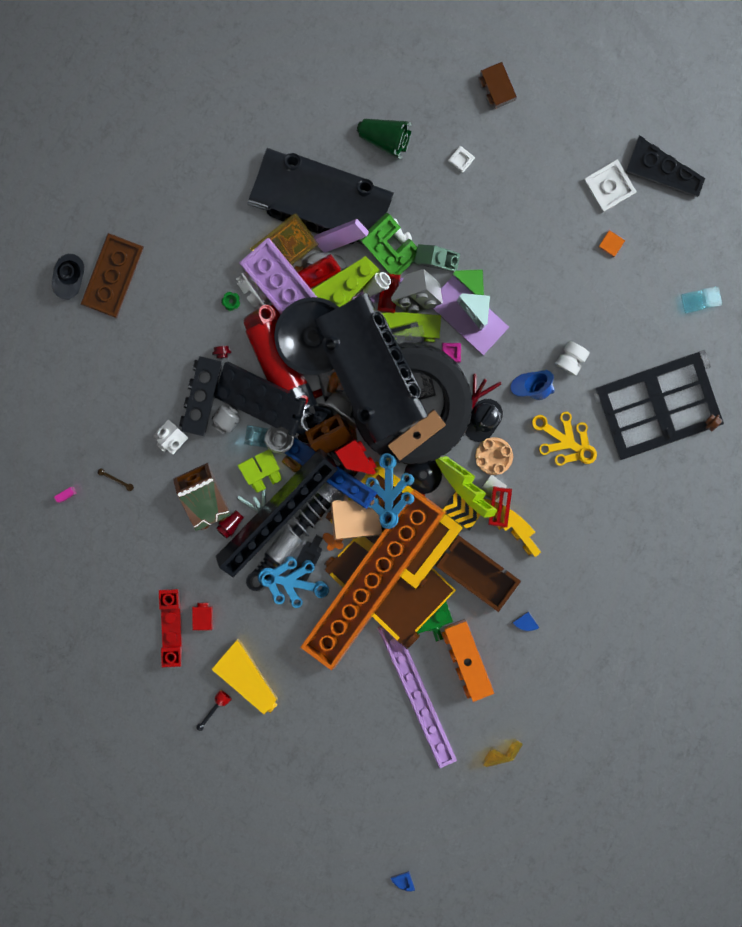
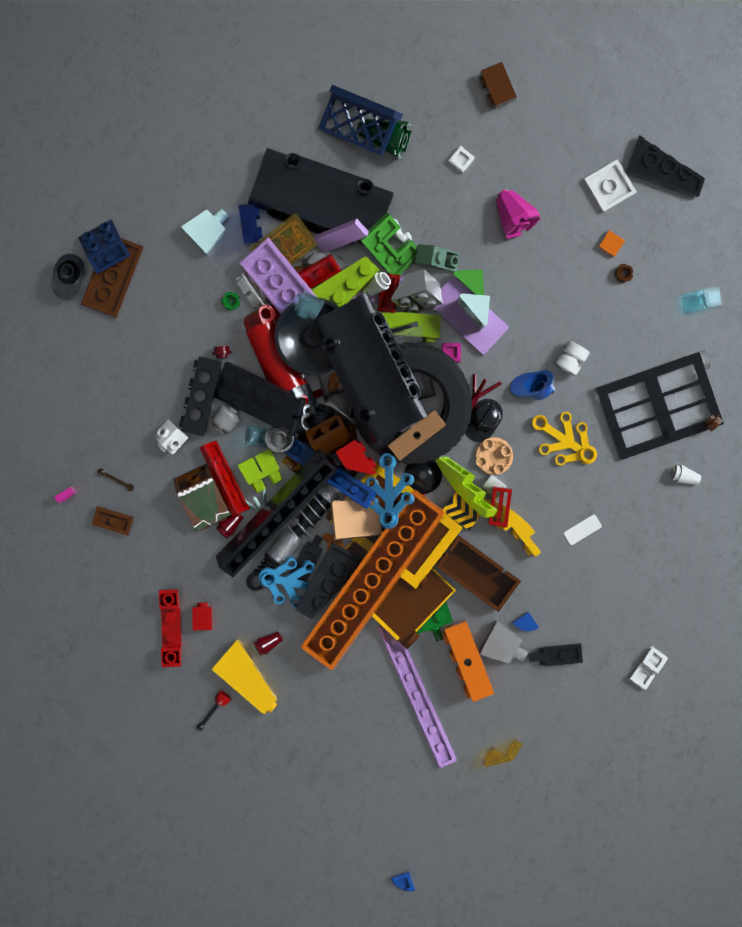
none -> dark blue bracket [78,220,131,274]
none -> reddish brown plate [91,506,134,536]
none -> light aqua torso [182,208,229,255]
none -> red tile [199,440,250,516]
none -> clear blue slope [238,204,263,248]
none -> dark red cone [253,631,283,656]
none -> clear light blue brick [293,290,325,320]
none -> black wing [295,542,363,620]
none -> dark blue fence [318,85,403,156]
none -> light grey torso [479,621,528,664]
none -> dark pink cone [496,189,541,239]
none -> black hinge [528,643,583,666]
none -> white sticker [564,514,602,545]
none -> reddish brown plate [615,264,633,283]
none -> white slope [628,647,668,691]
none -> white cone [671,465,701,485]

